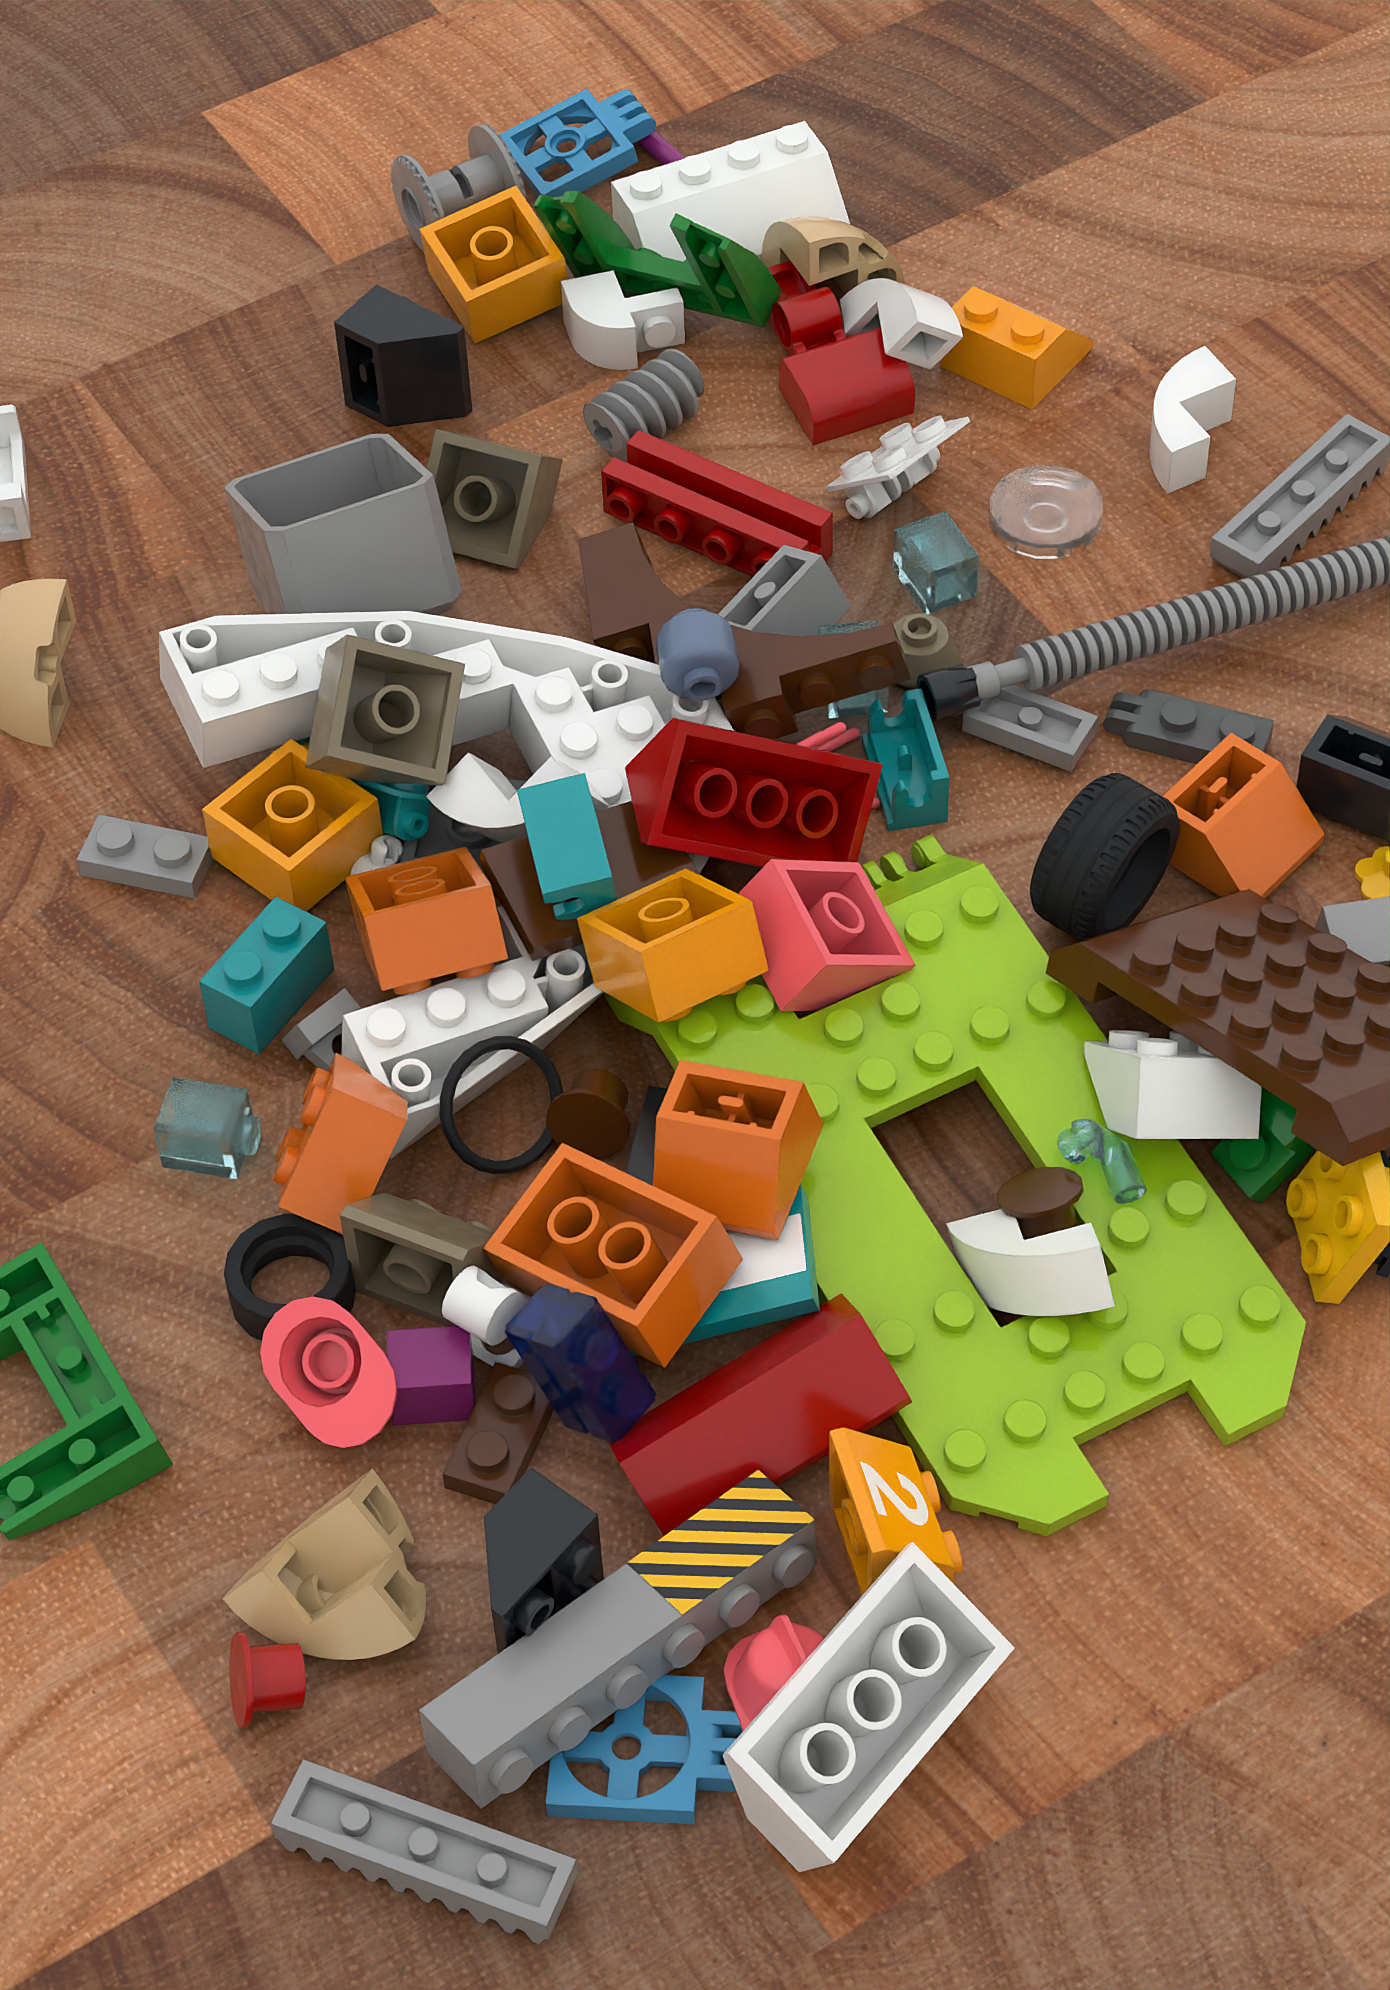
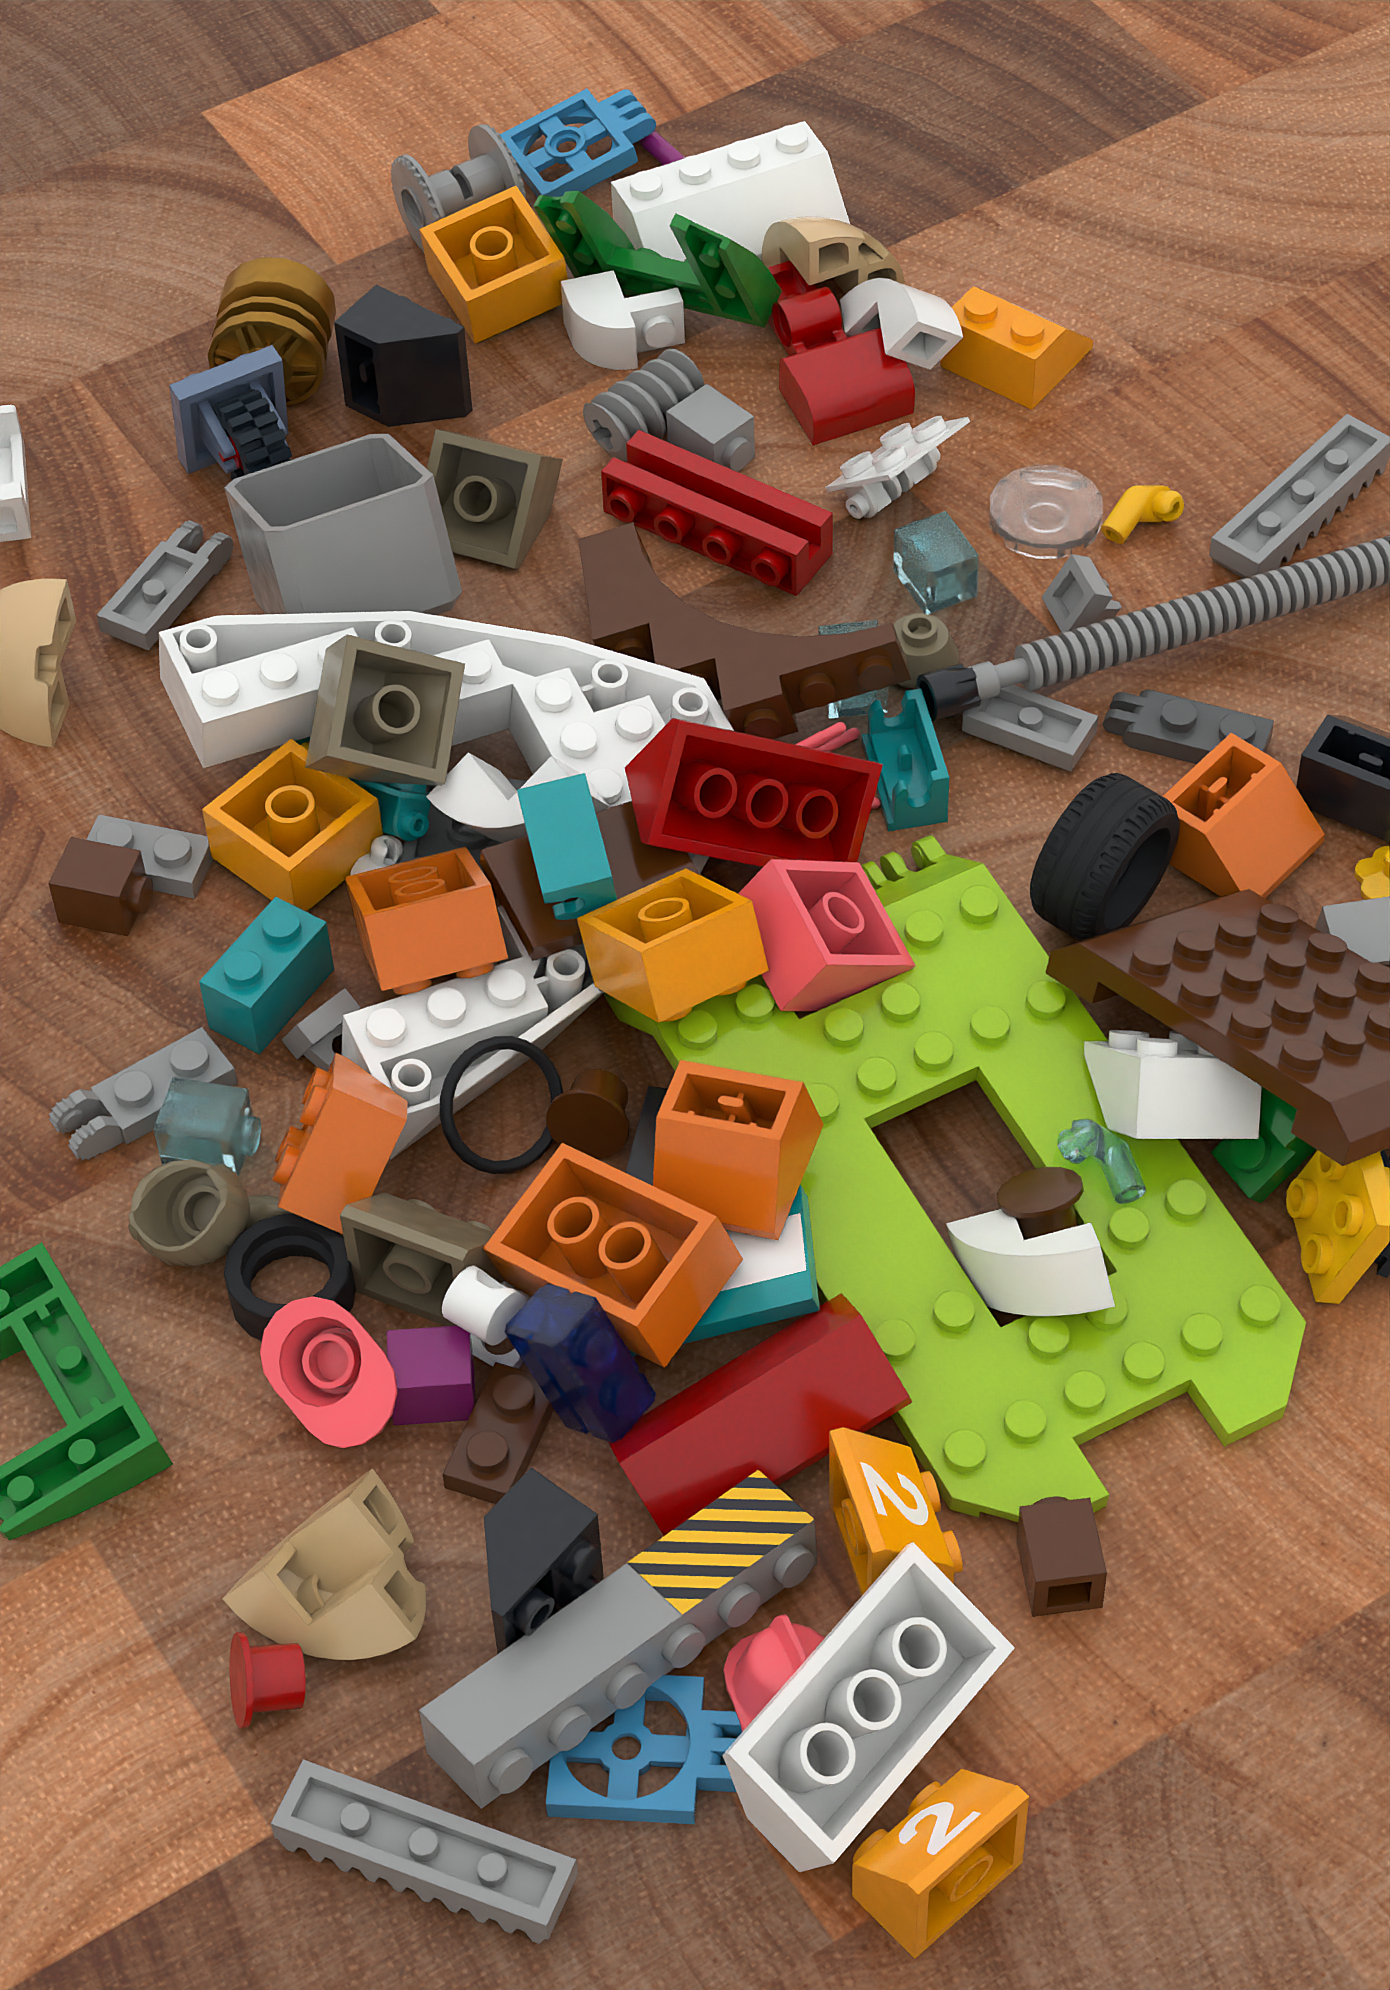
sand blue head [656,608,739,701] -> none
light grey slope [718,545,852,636] -> none
white brick [1150,346,1236,494] -> none
none -> reddish brown brick [48,837,153,936]
none -> light grey hinge [49,1027,238,1161]
none -> light grey hinge [97,520,234,651]
none -> dark tan hair [128,1159,294,1266]
none -> sand blue plate [169,345,292,480]
none -> pearl gold wheel [207,257,336,407]
none -> light grey brick [666,384,755,472]
none -> light orange slope [852,1769,1029,1959]
none -> reddish brown brick [1017,1496,1107,1617]
none -> light grey tile [1042,554,1122,632]
none -> yellow arm [1100,485,1184,544]

